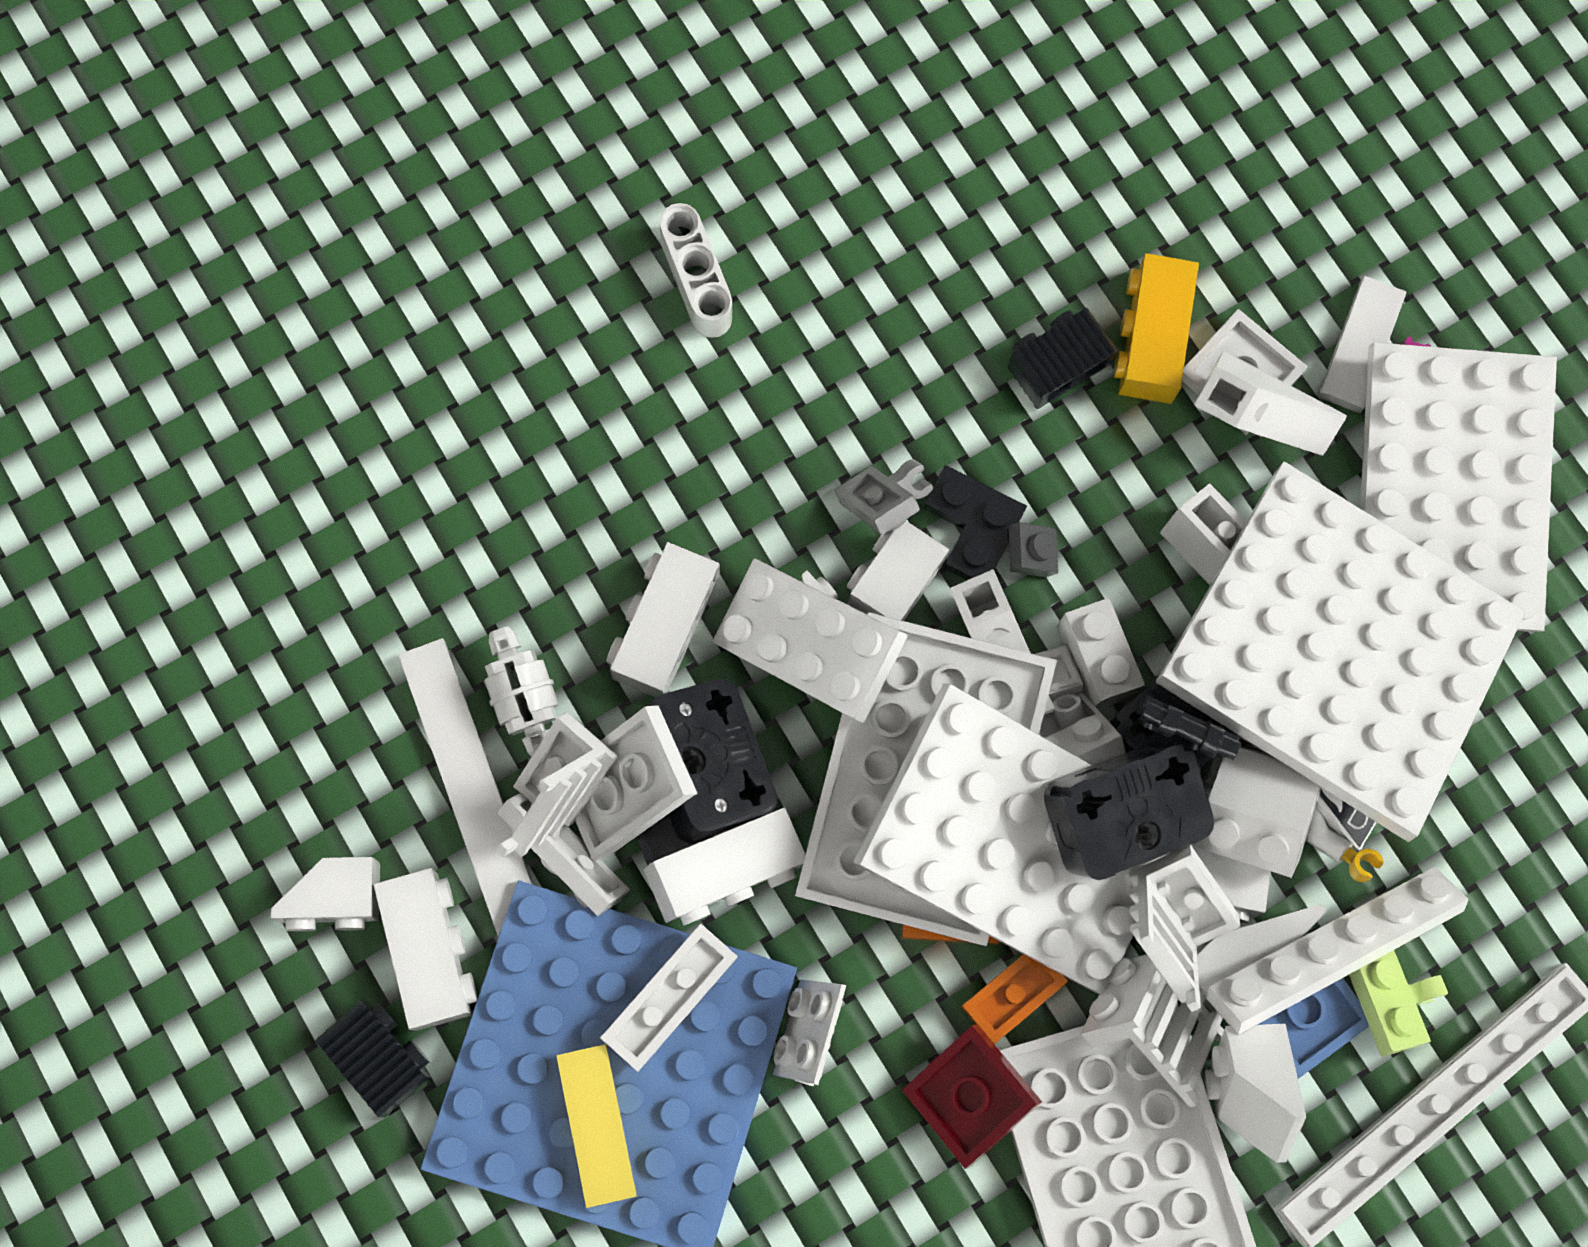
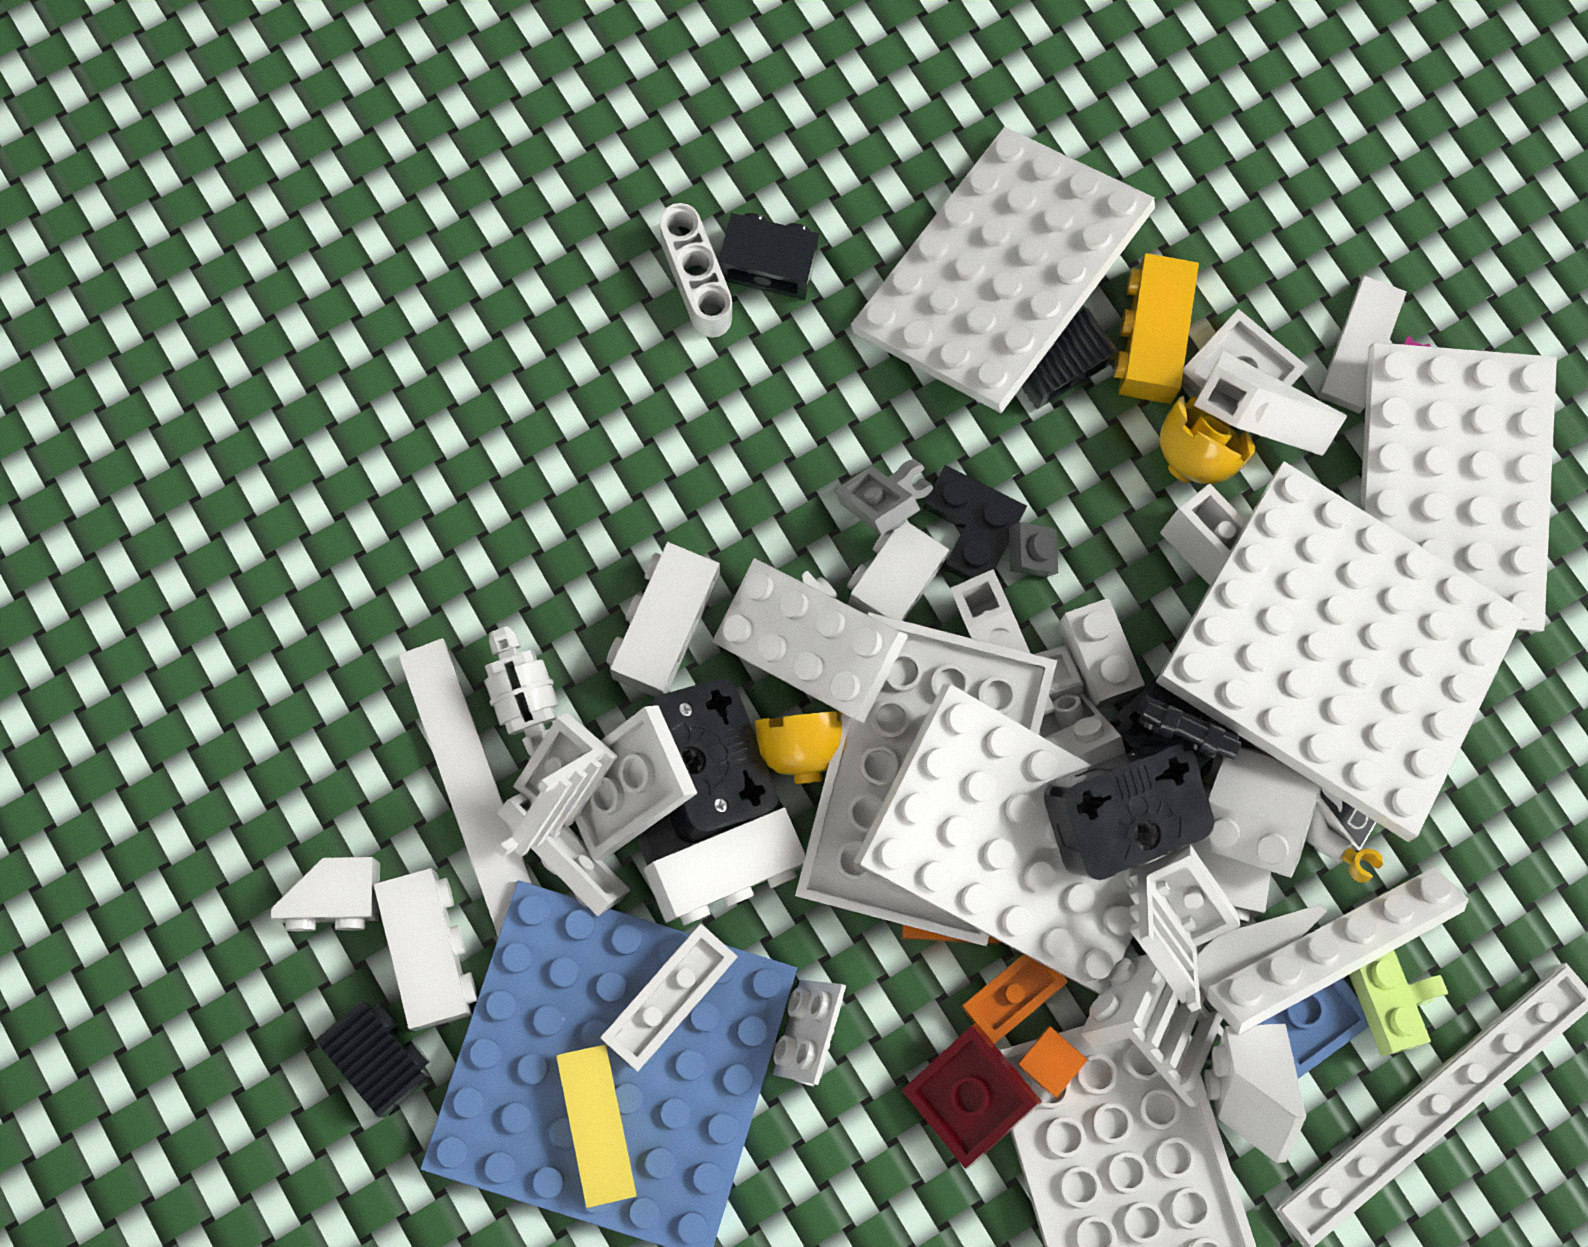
none -> black brick [718,213,819,300]
none -> yellow cylinder [755,711,847,784]
none -> white plate [851,126,1155,413]
none -> orange tile [1016,1026,1088,1098]
none -> yellow cylinder [1159,396,1255,484]

